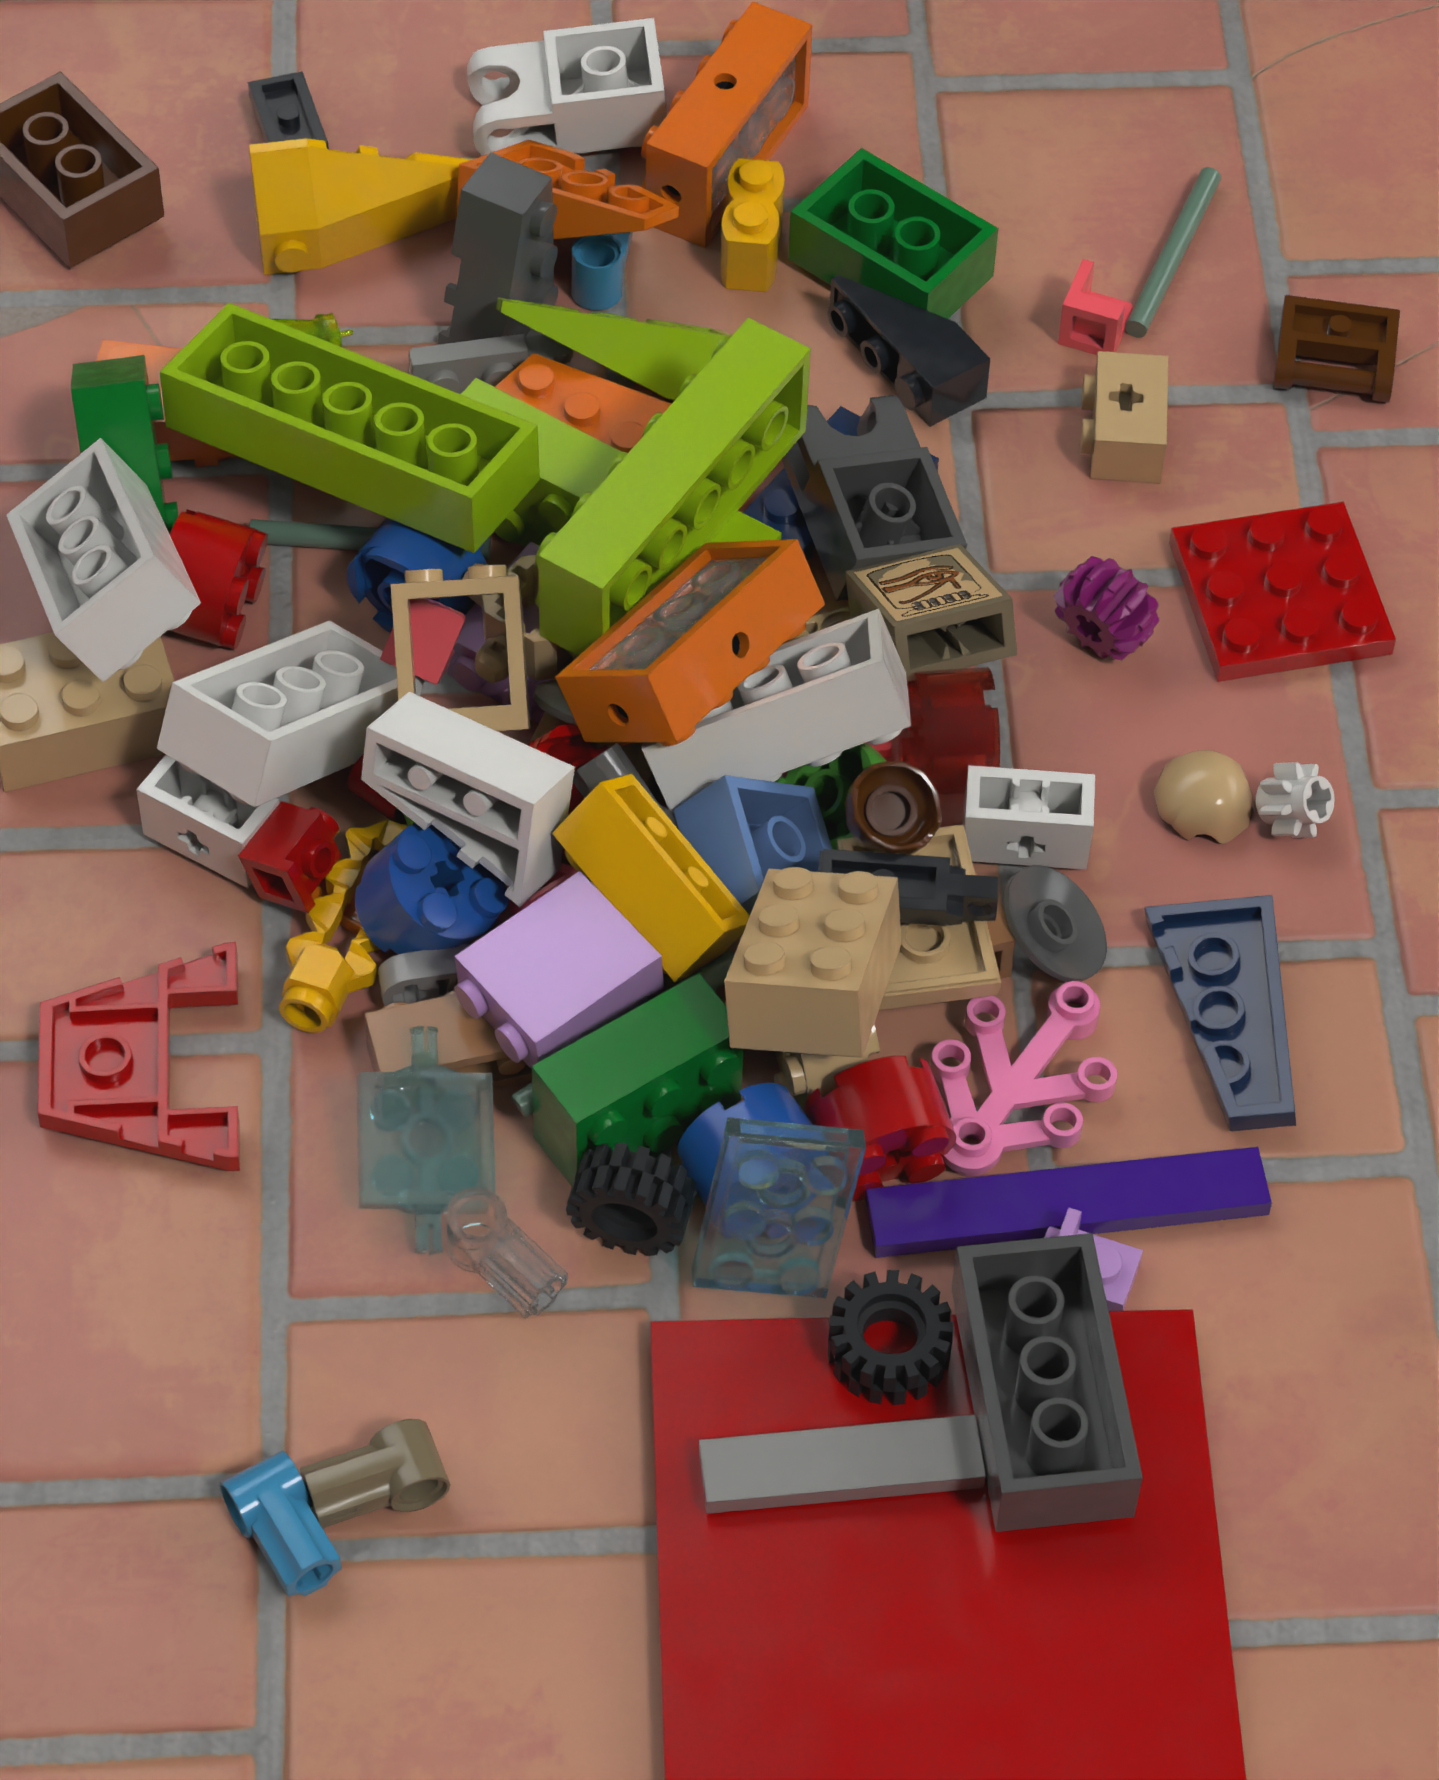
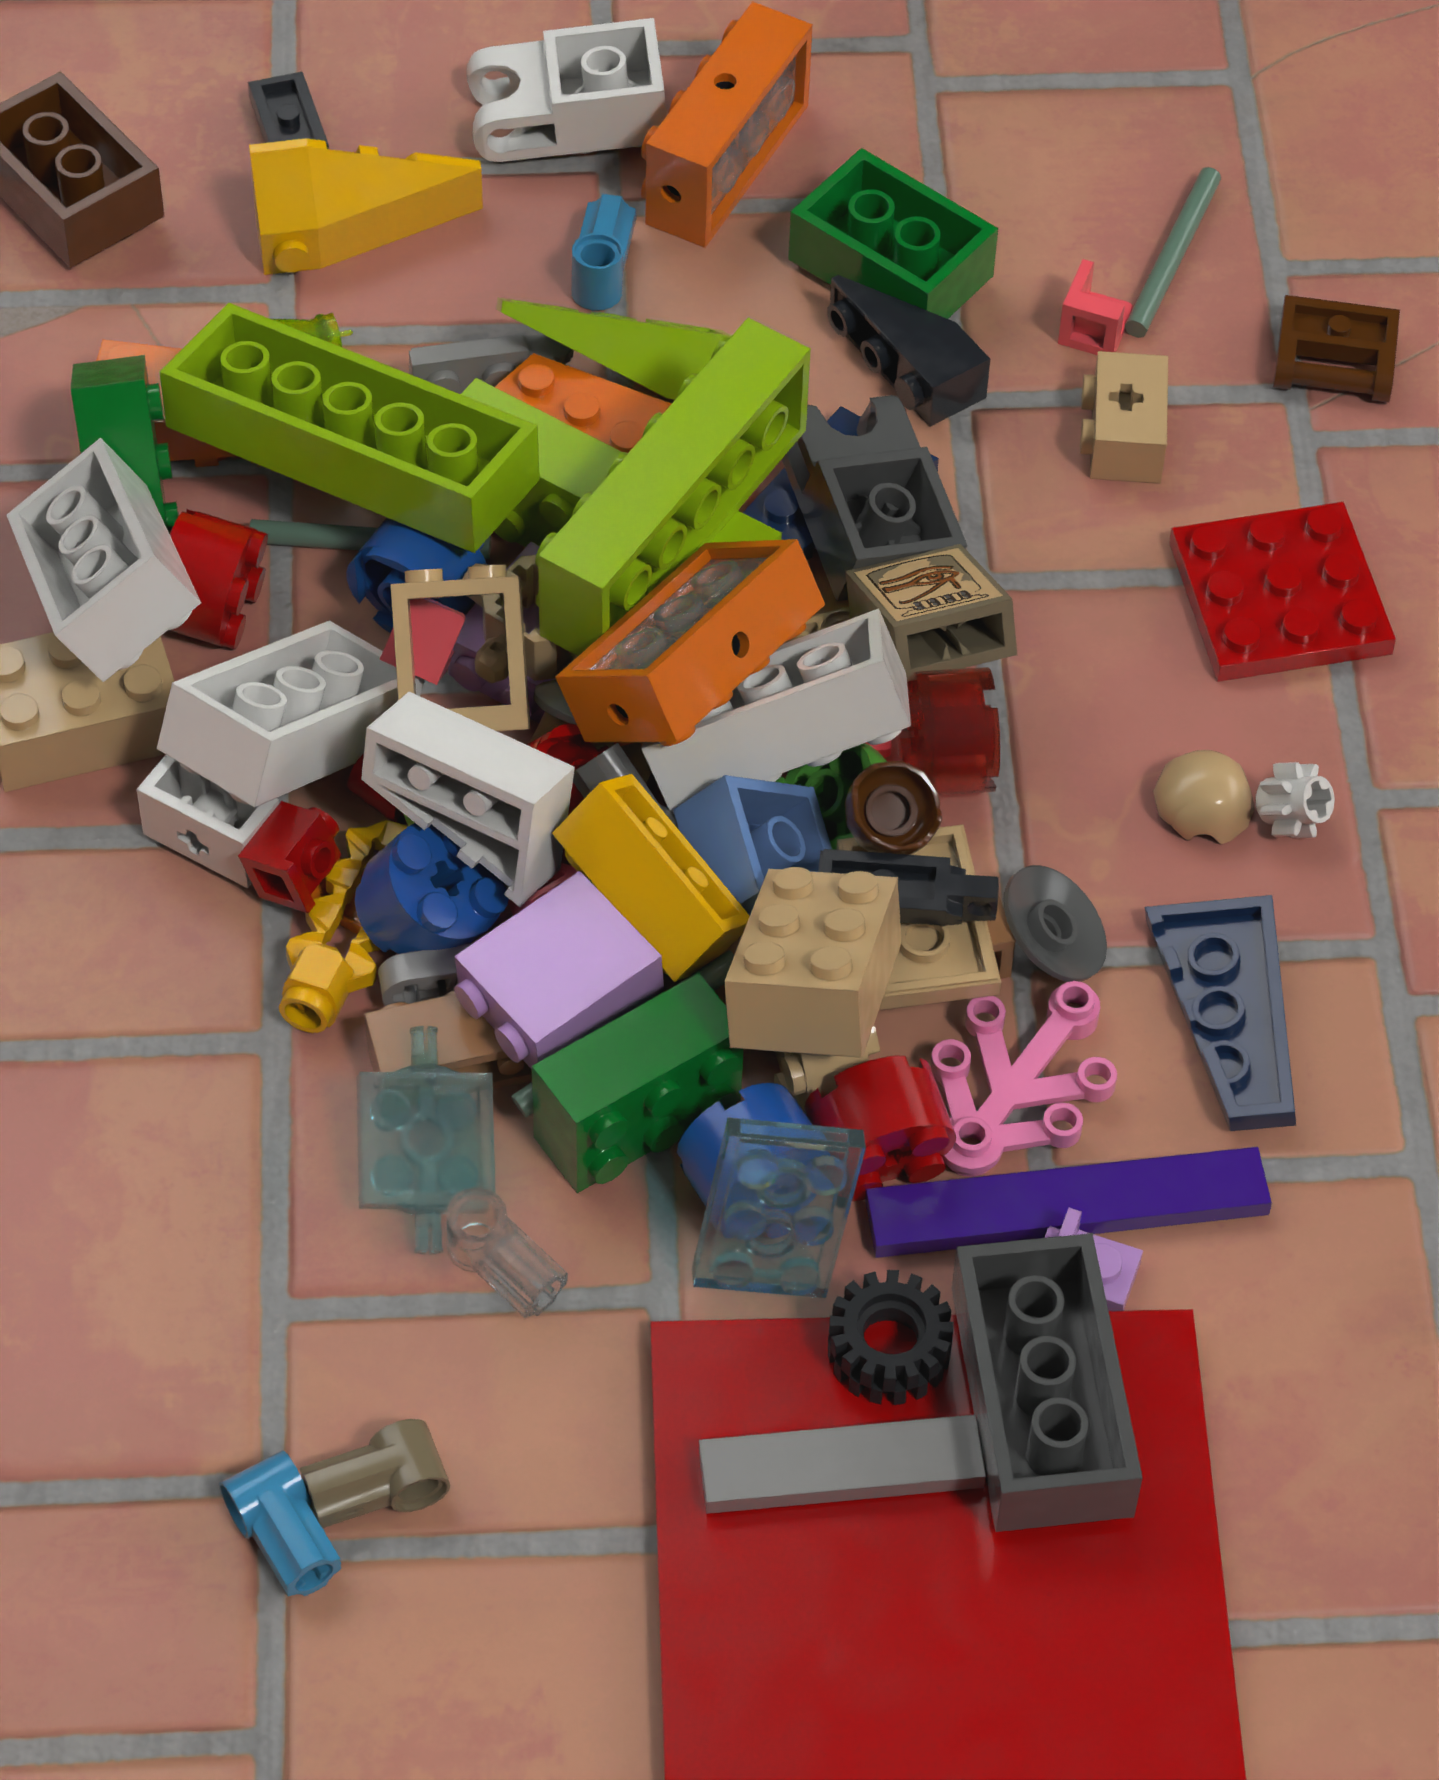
wing [37,942,240,1171] -> none
dark grey wedge [437,152,558,345] -> none
orange wedge [457,140,679,239] -> none
black tyre [566,1143,697,1256] -> none
yellow brick [720,158,785,292] -> none
white brick [962,765,1095,870] -> none
magenta gear [1054,556,1160,661] -> none

